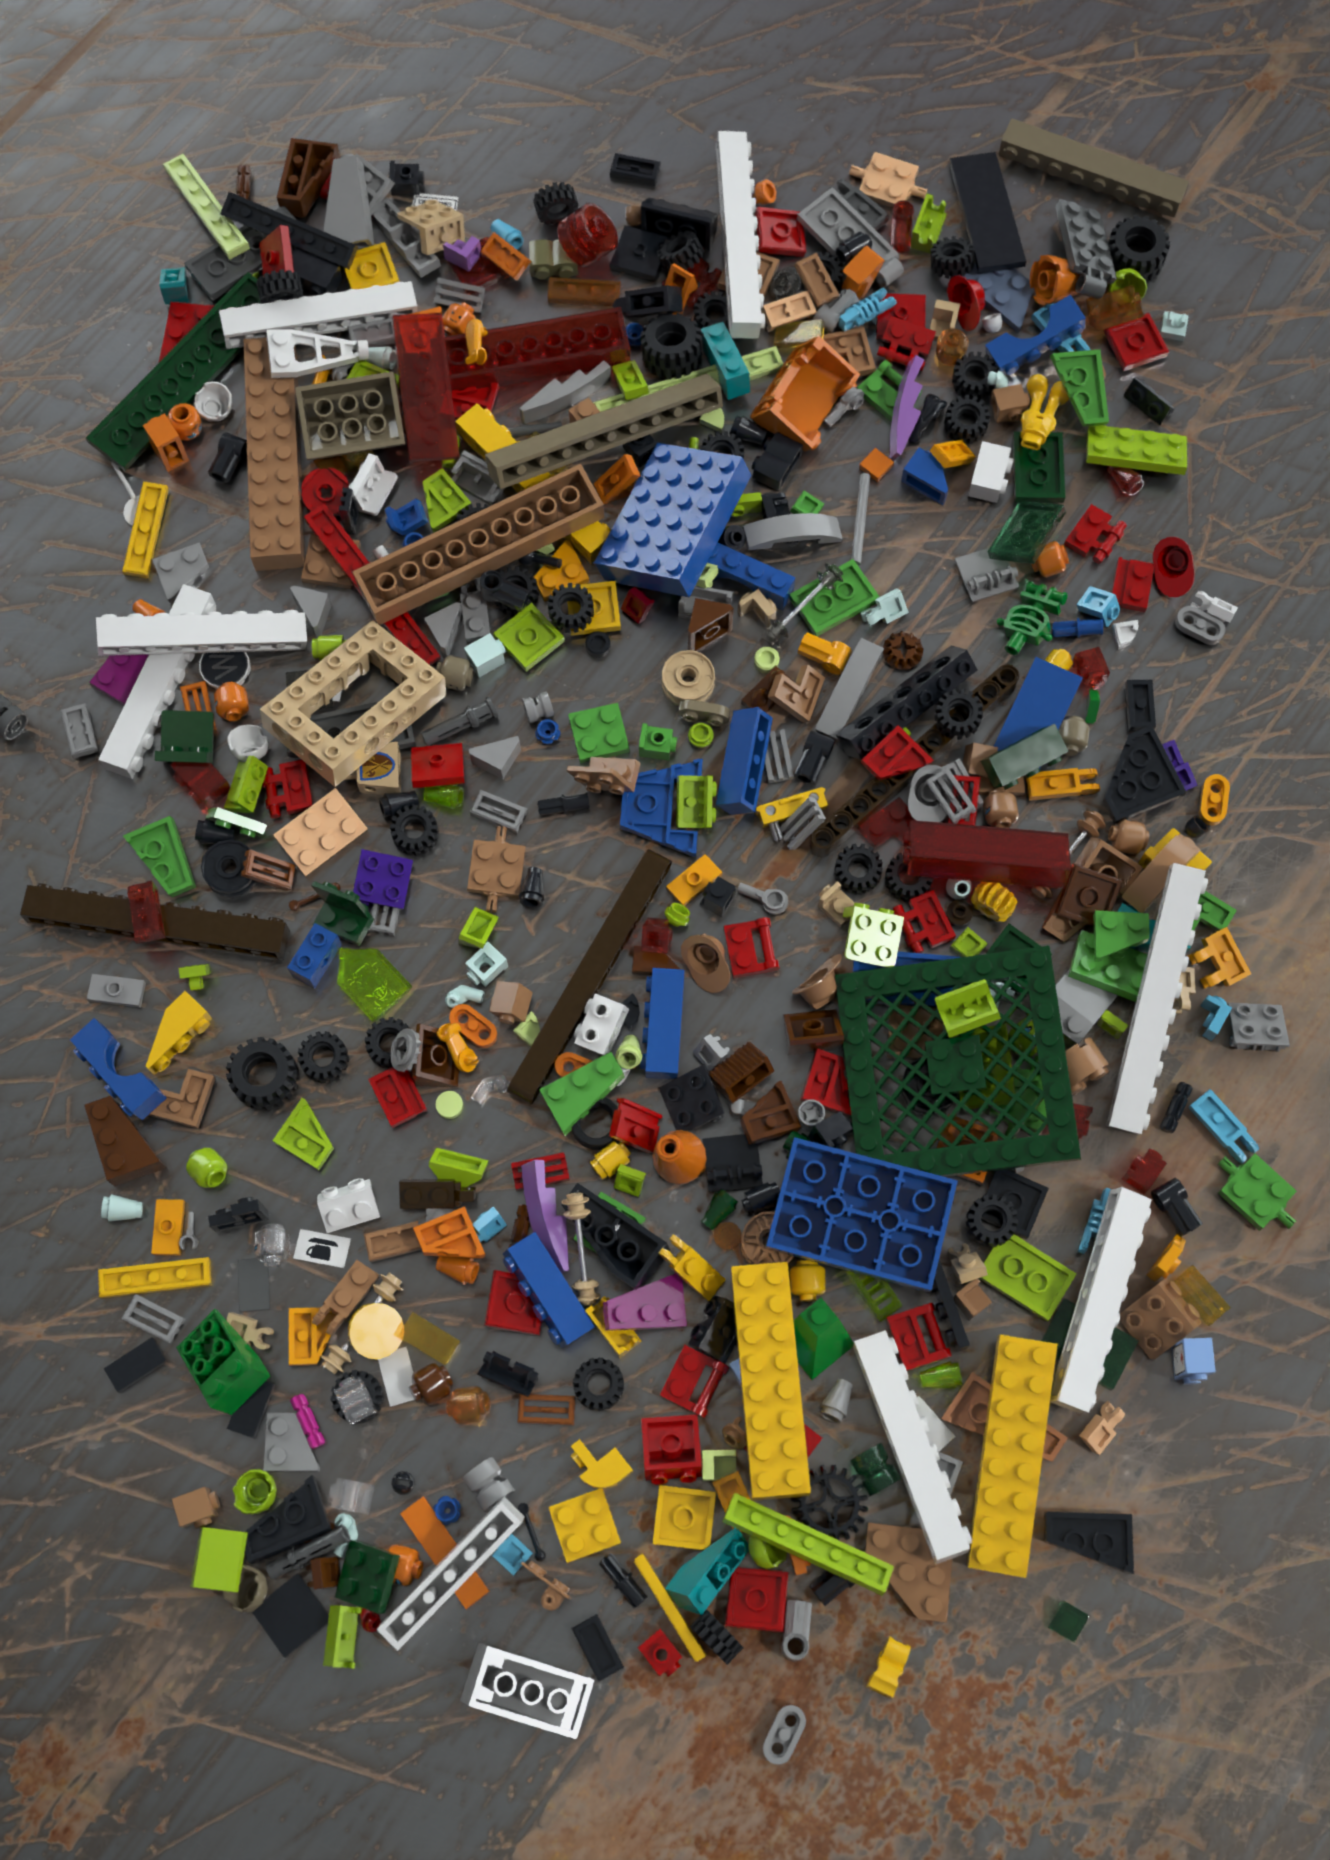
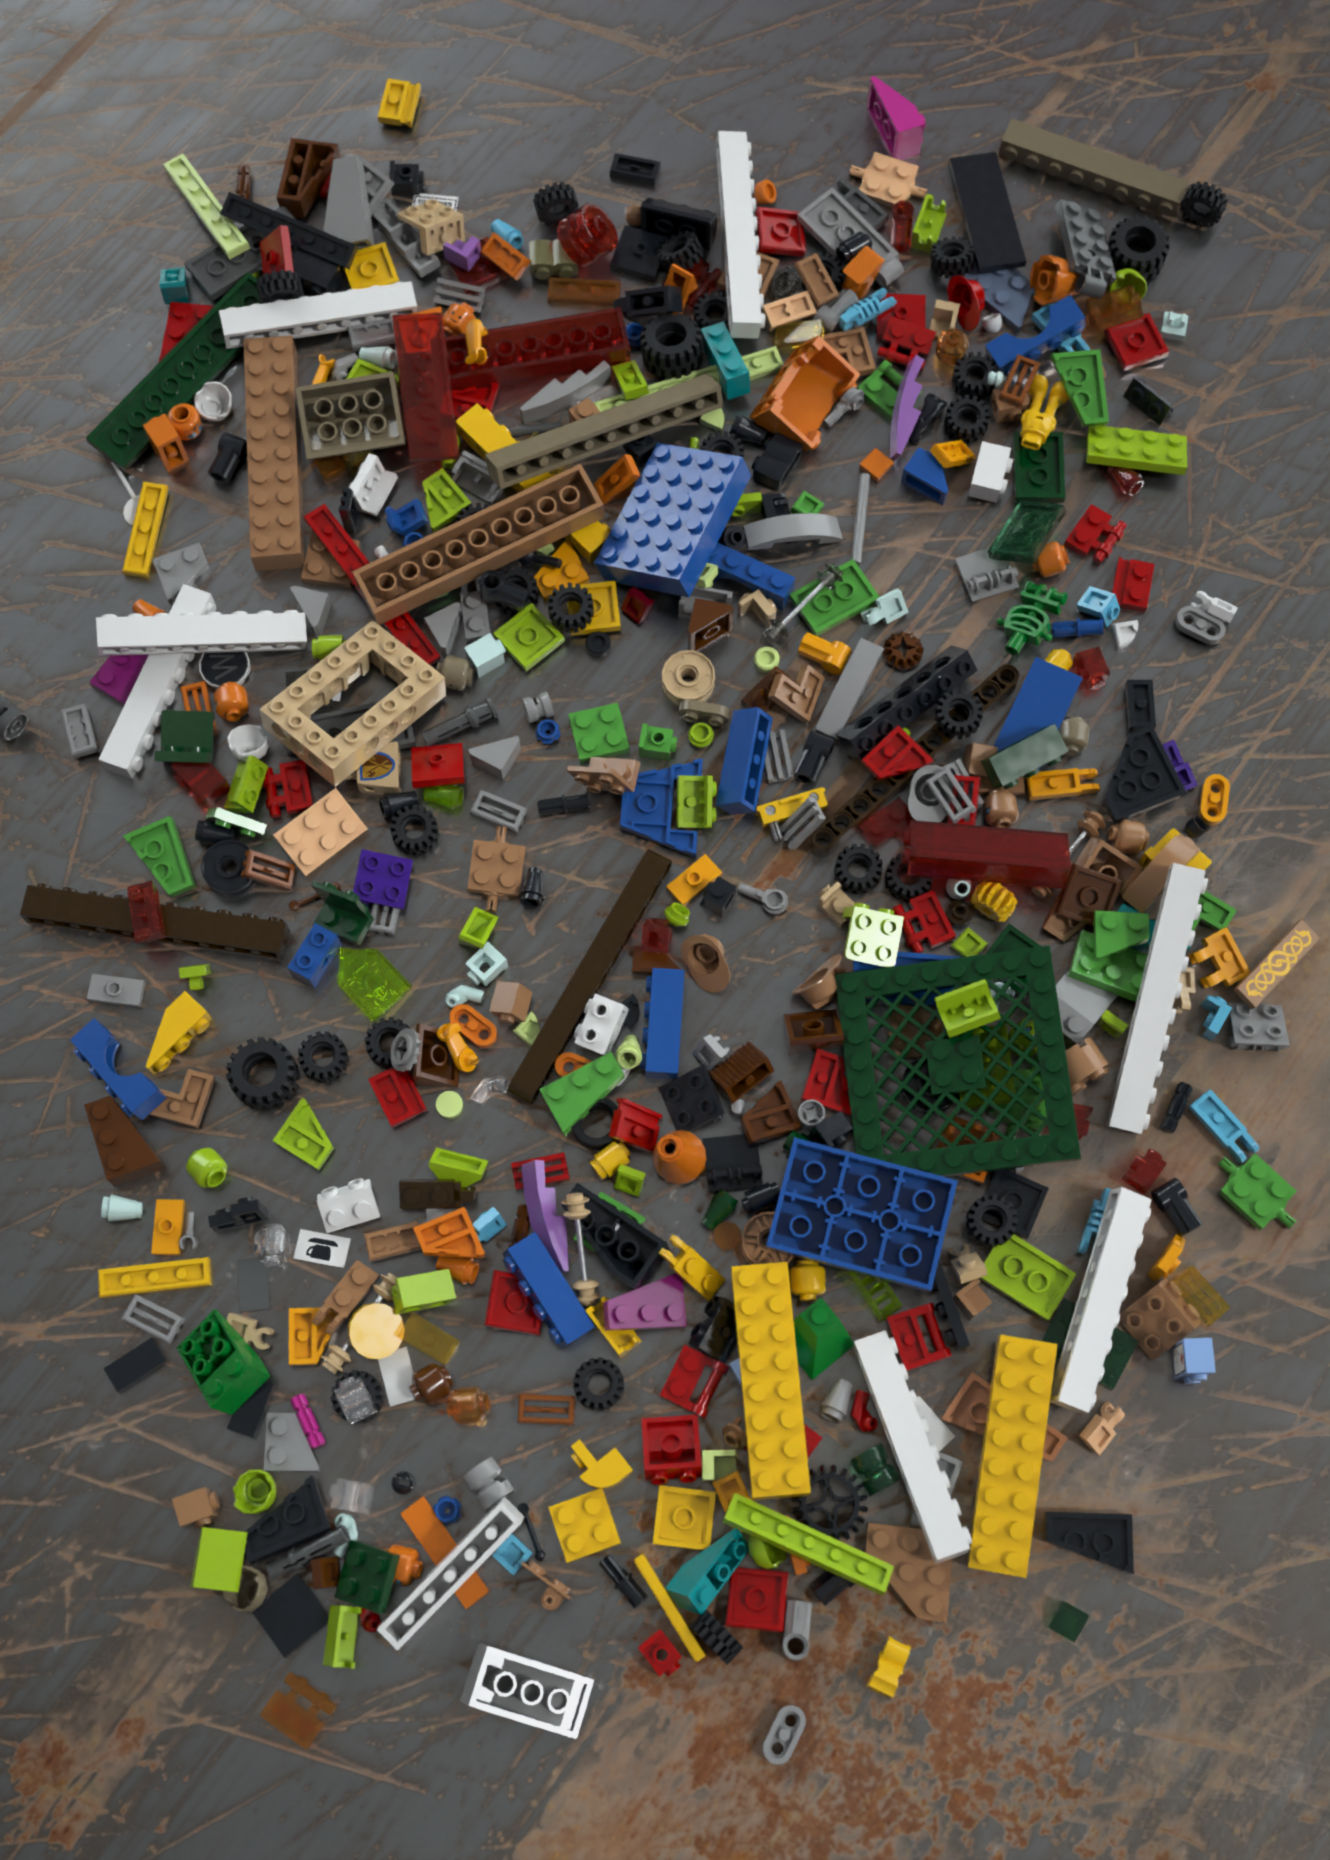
white plate [266,329,369,378] -> none
red plate [301,468,349,517] -> none
black hinge [477,1351,539,1397] -> none
black tile [571,1614,624,1682] -> none
red plate [723,917,780,978] -> none
clear neon green cone [920,1361,963,1389] -> none
green tile [1085,689,1100,724] -> none
red piece [1153,537,1195,597] -> none
none -> clear orange plate [259,1672,337,1750]
none -> yellow plate [377,78,421,127]
none -> lime hinge [391,1269,456,1315]
none -> red arm [851,1390,878,1433]
none -> dark pink slope [867,76,926,160]
none -> dark orange tile [998,355,1041,408]
none -> black tyre [1180,181,1228,227]
none -> medium nougat tile [1233,919,1320,1009]

